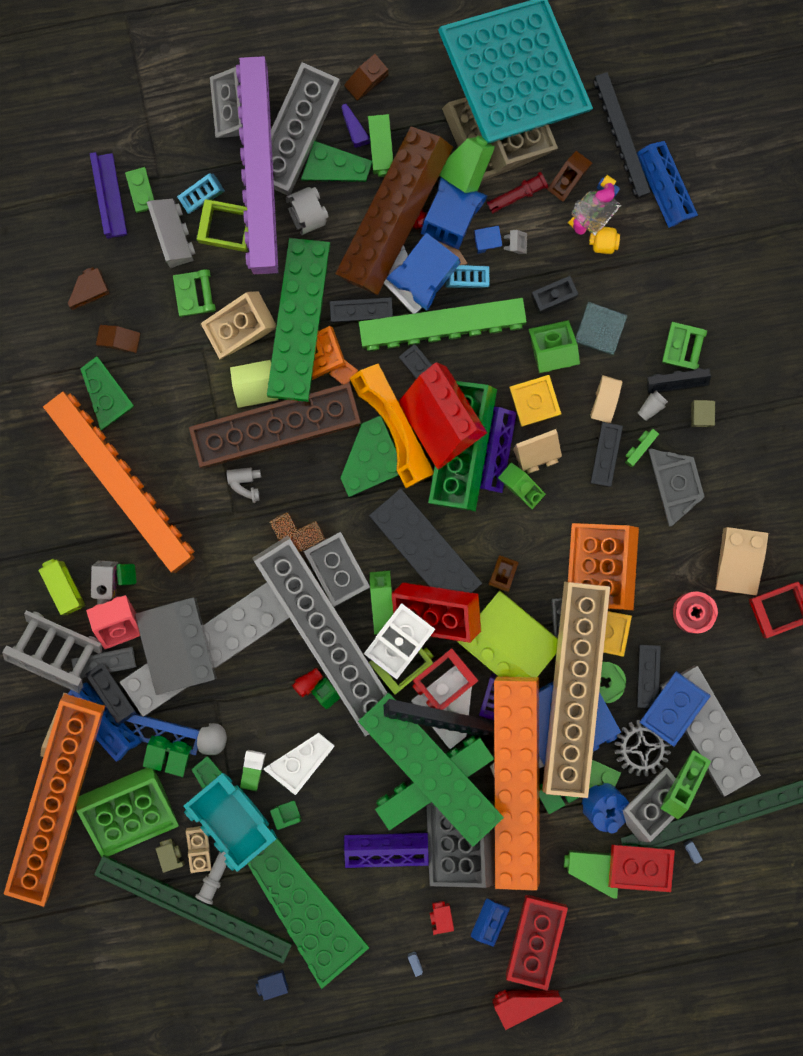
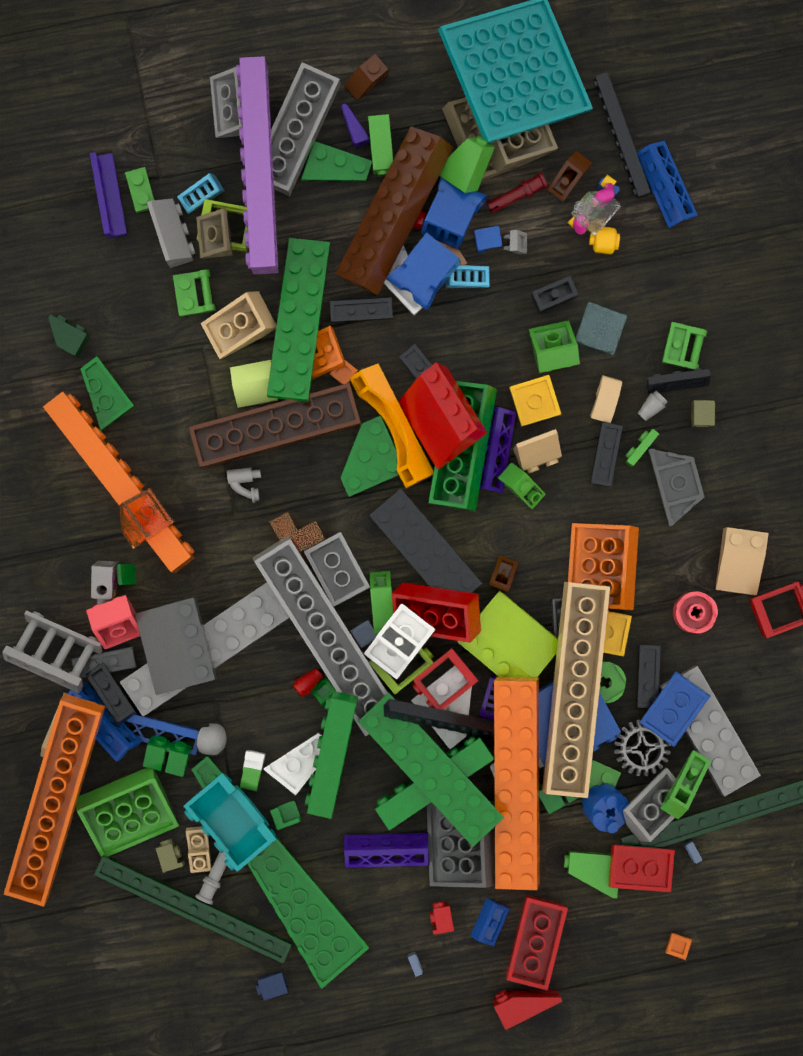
lime window [39,559,86,615] -> none
reddish brown slope [68,267,110,310] -> none
reddish brown slope [96,325,141,353] -> none
light grey brick [286,187,329,235] -> none
bright green brick [359,298,526,351] -> none
none -> dark green slope [48,314,90,358]
none -> clear orange slope [120,488,174,549]
none -> dark tan slope [196,209,233,258]
none -> green brick [305,691,358,819]
none -> sand blue tile [350,620,377,648]
none -> orange tile [665,932,692,960]

